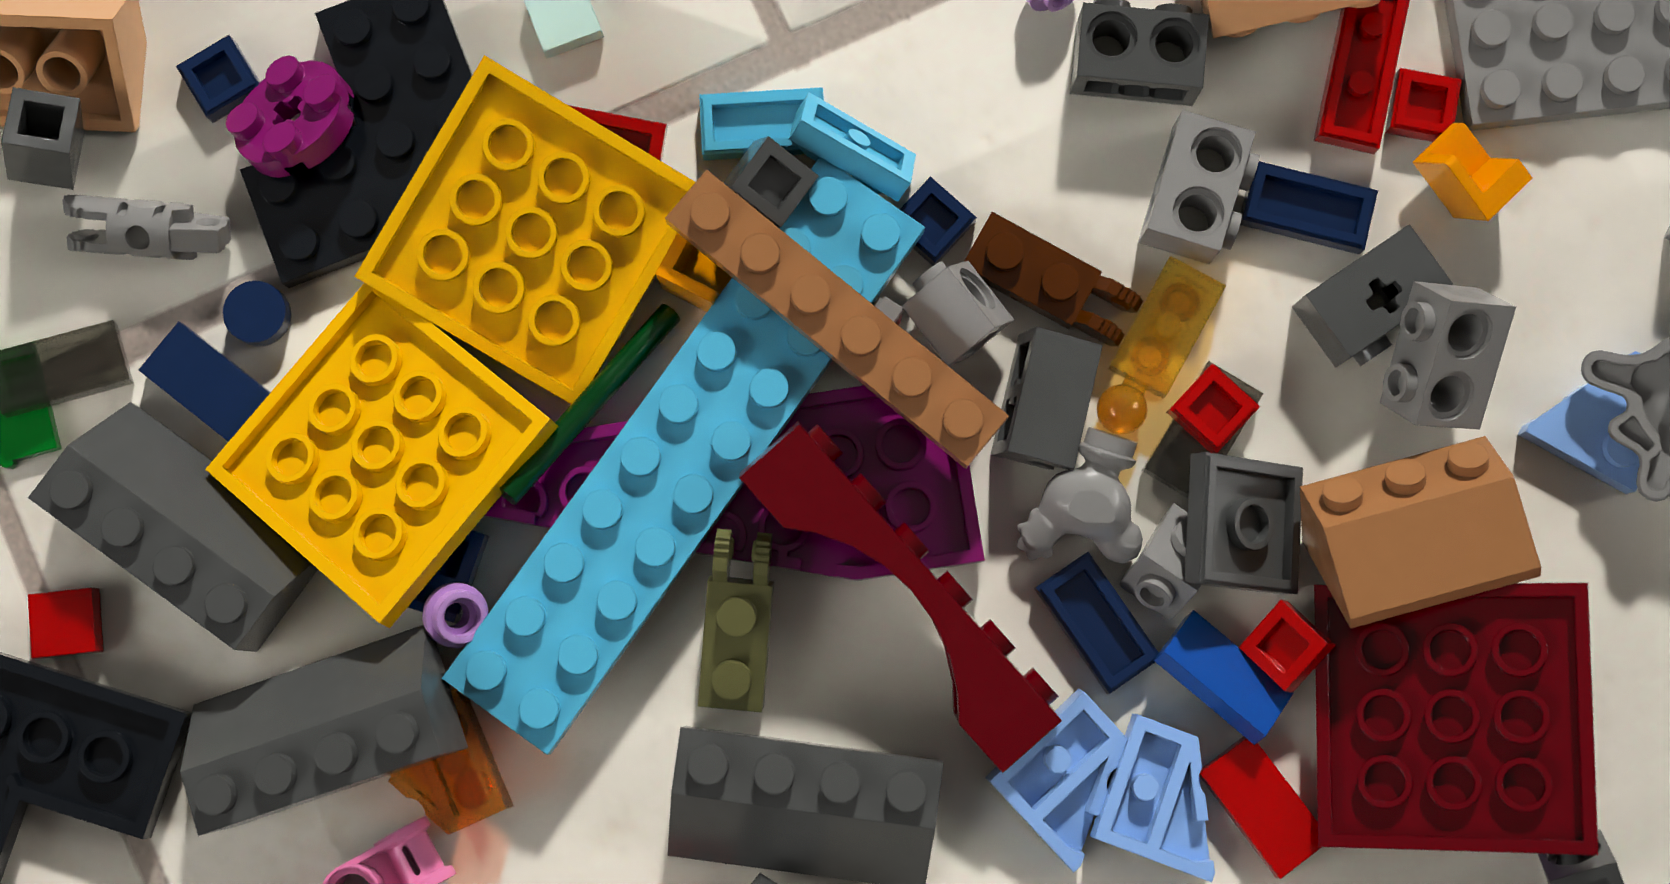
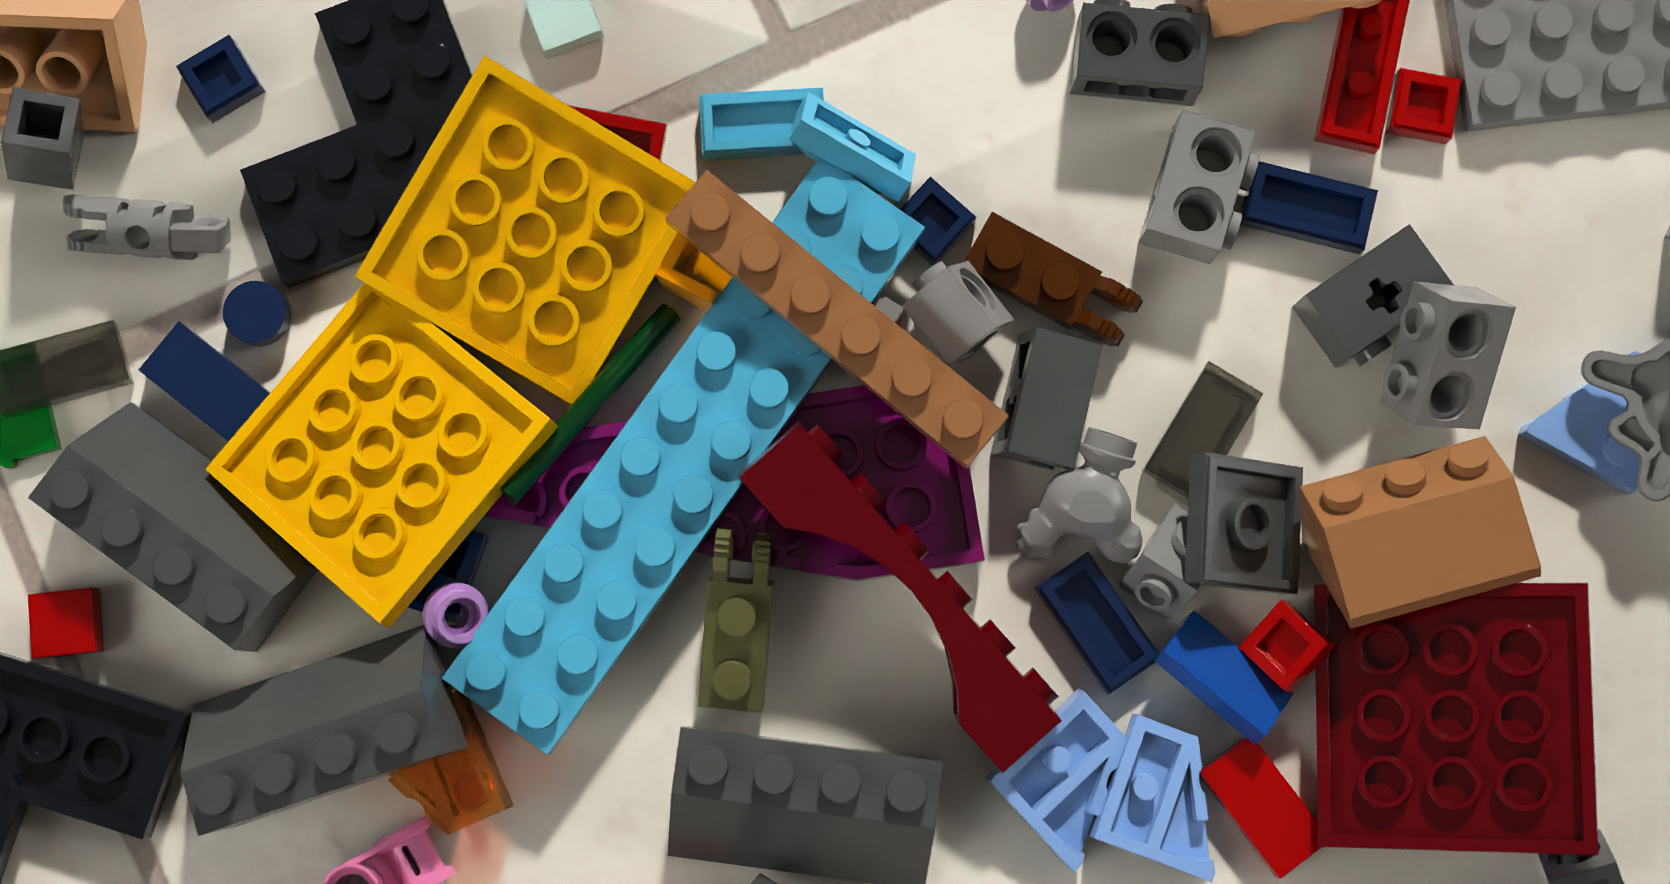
magenta plate [226,55,354,178] -> none
dark grey brick [723,136,819,228] -> none
clear yellow plate [1096,256,1226,435] -> none
red tile [1166,363,1260,454] -> none
light orange panel [1412,123,1533,221] -> none

